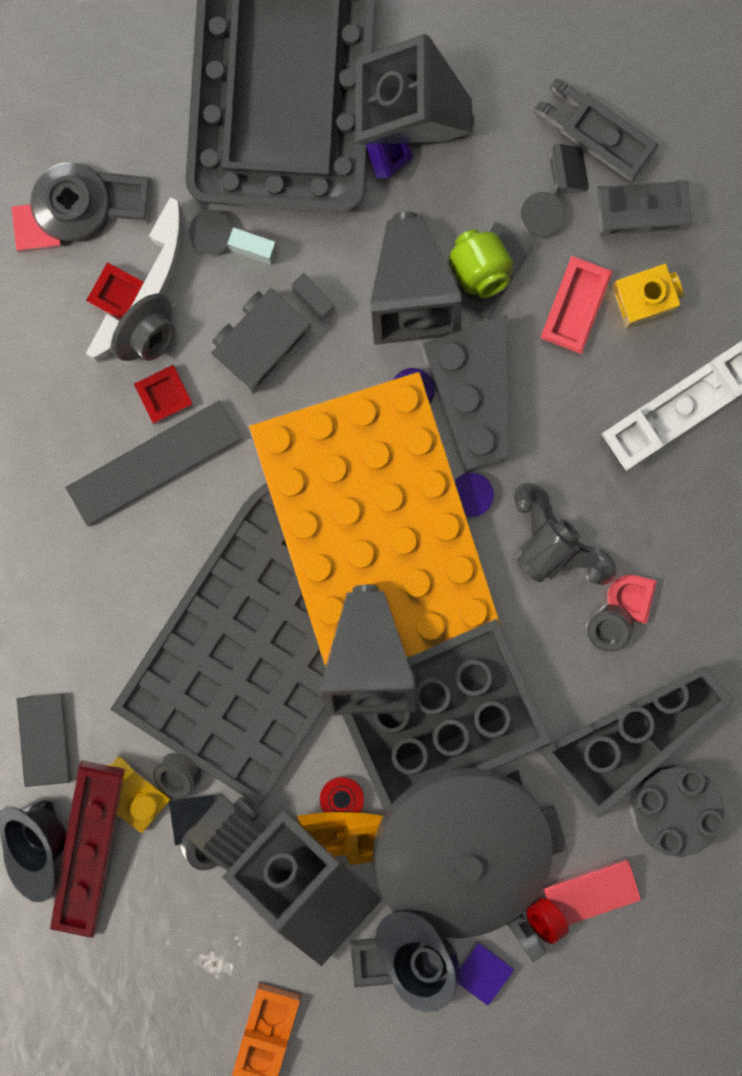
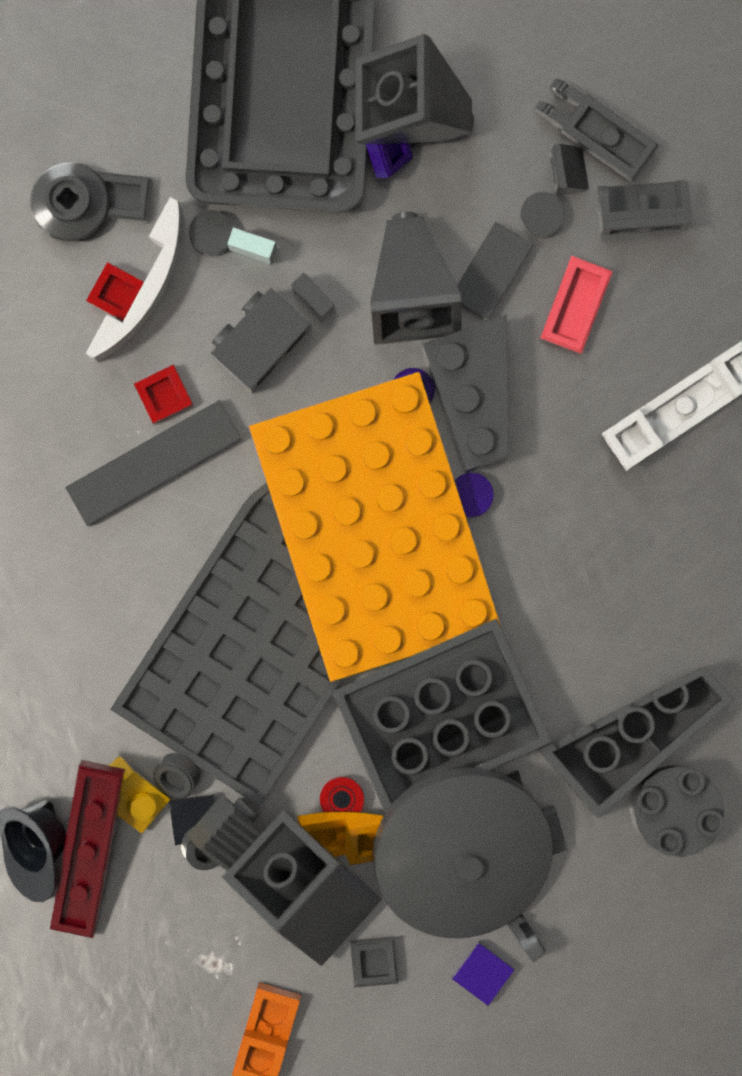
coral tile [11,204,62,252] -> none
dark grey tile [16,694,70,787] -> none
dark grey piece [111,293,175,361] -> none
dark grey slope [321,584,416,716] -> none
black piece [375,911,459,1012] -> none
lime head [448,229,514,298] -> none
dark grey piece [514,483,617,585] -> none
red tile [527,898,569,944] -> none
coral slope [543,858,641,925] -> none
dark grey tile [587,605,634,652] -> none
coral tile [607,575,657,624] -> none
yellow brick [612,263,684,328] -> none

